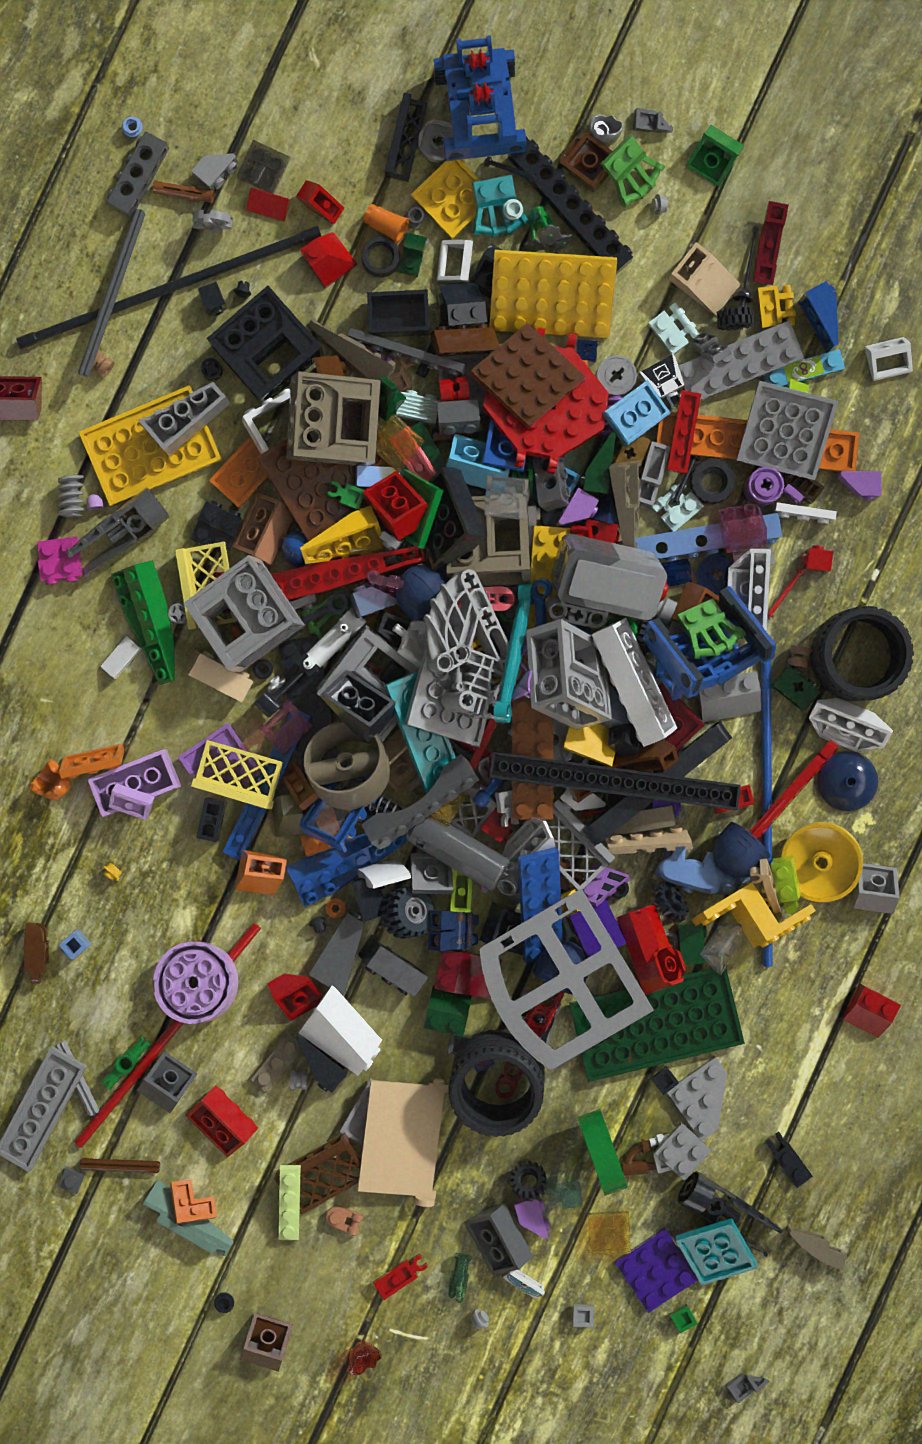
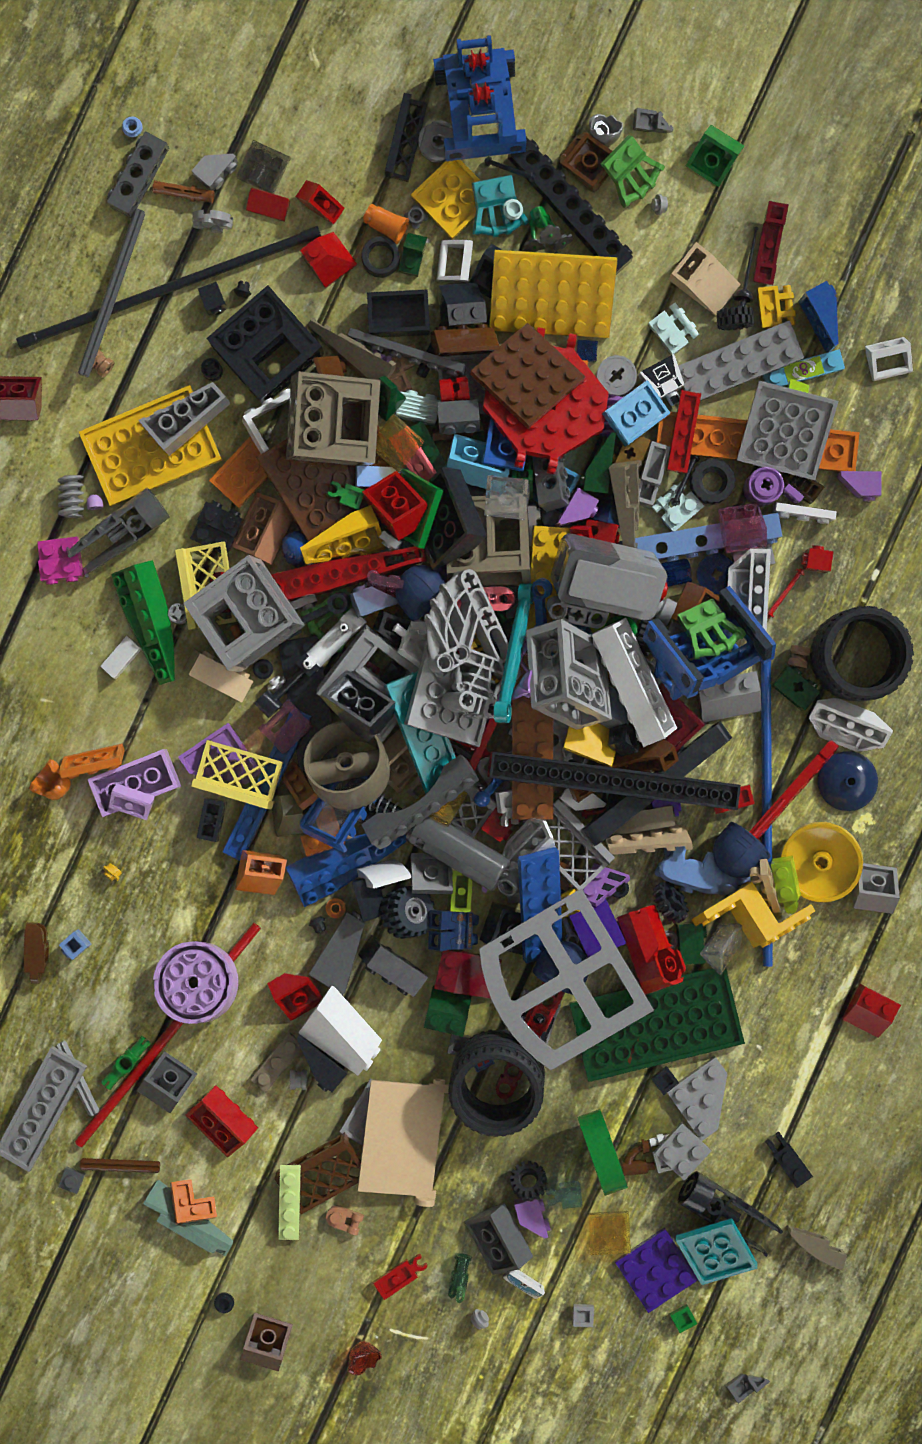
flat silver slope [690,332,732,364] -> none

